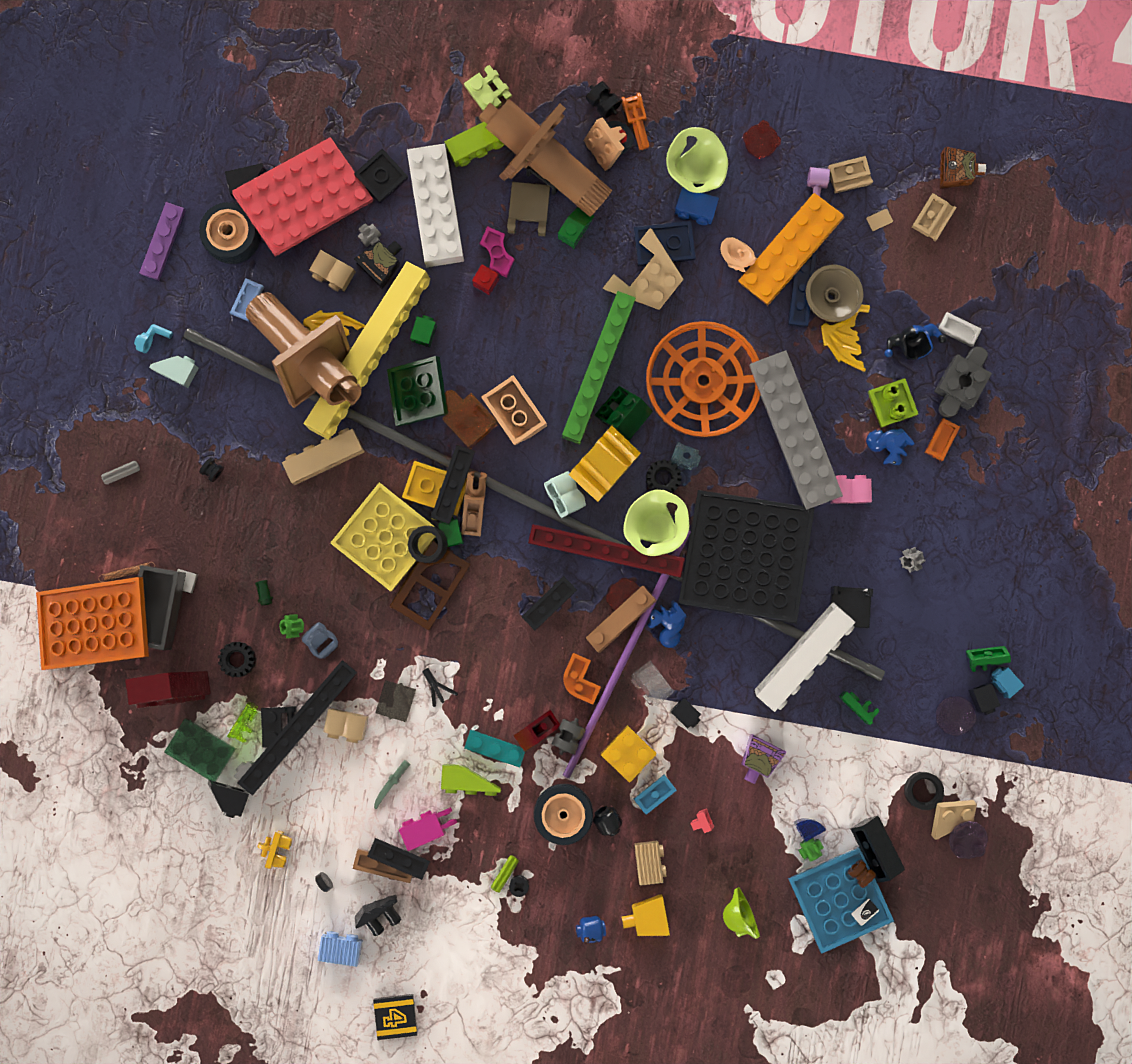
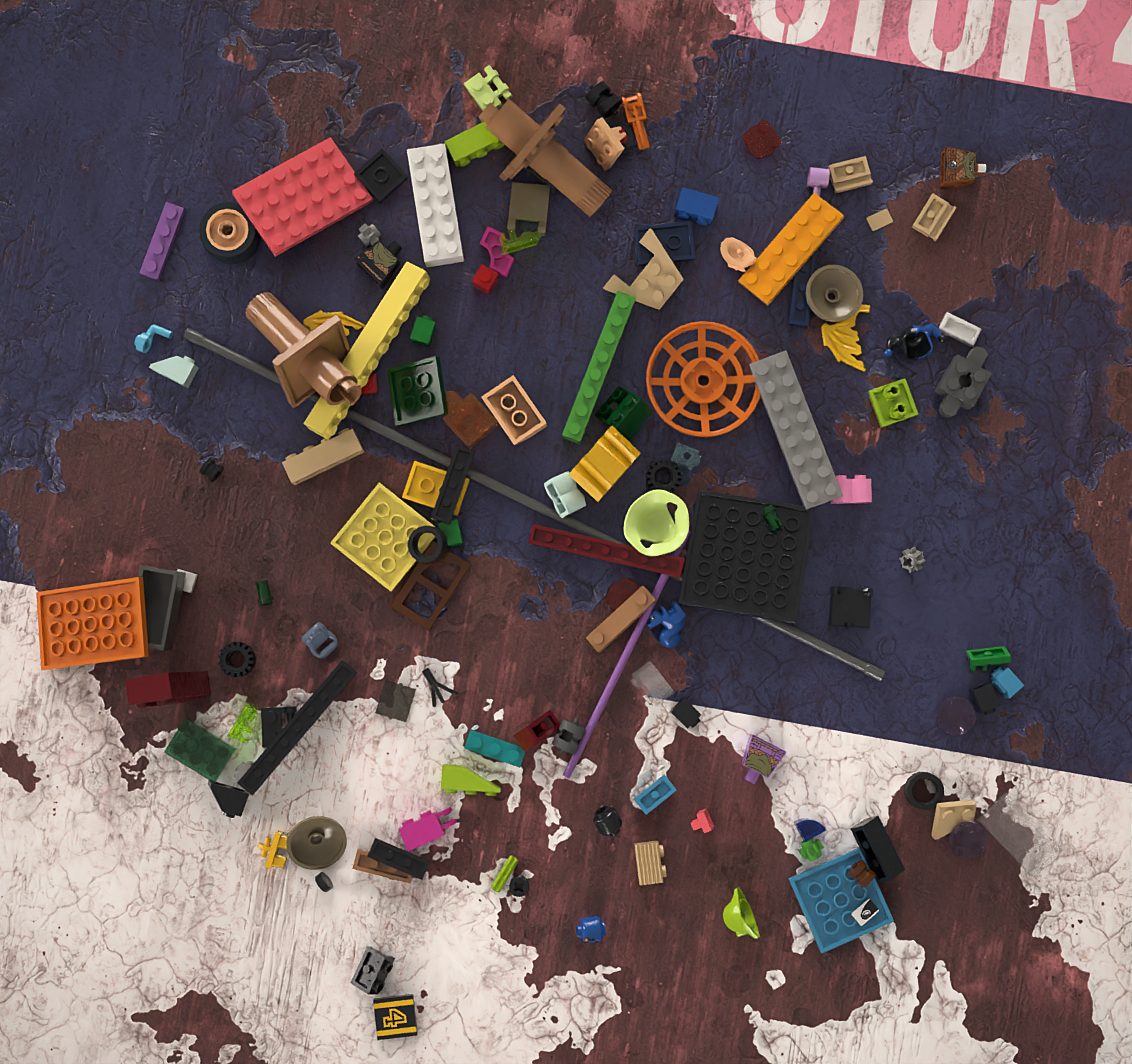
light nougat piece [99,562,155,582] -> none
light grey axle [101,461,140,484] -> none
black slope [225,163,267,199] -> none
light blue plate [230,278,264,322] -> none
bright green gear [279,614,304,638] -> none
tan brick [309,250,356,292] -> none
light blue brick [318,931,363,967] -> none
tan brick [323,708,369,743] -> none
black connector [355,895,401,936] -> none
sand green piece [374,760,411,809] -> none
medium nougat plate [461,471,487,536] -> none
black plate [521,576,577,631] -> none
wheel [534,784,593,845] -> none
green slope [558,207,595,248] -> none
orange plate [563,653,601,705] -> none
yellow brick [601,725,657,783] -> none
yellow torso [622,894,670,936] -> none
yellowish green piece [666,127,728,193] -> none
white brick [755,602,855,712] -> none
green plate [839,691,879,725] -> none
blue animal [866,429,915,465] -> none
orange tile [924,418,960,462] -> none
none -> dark tan dish [286,816,347,870]
none -> black bracket [350,946,395,994]
none -> red plate [361,373,378,395]
none -> clear neon green plate [499,230,541,255]
none -> dark green pin [762,505,784,531]
none -> clear tile [977,792,1062,878]

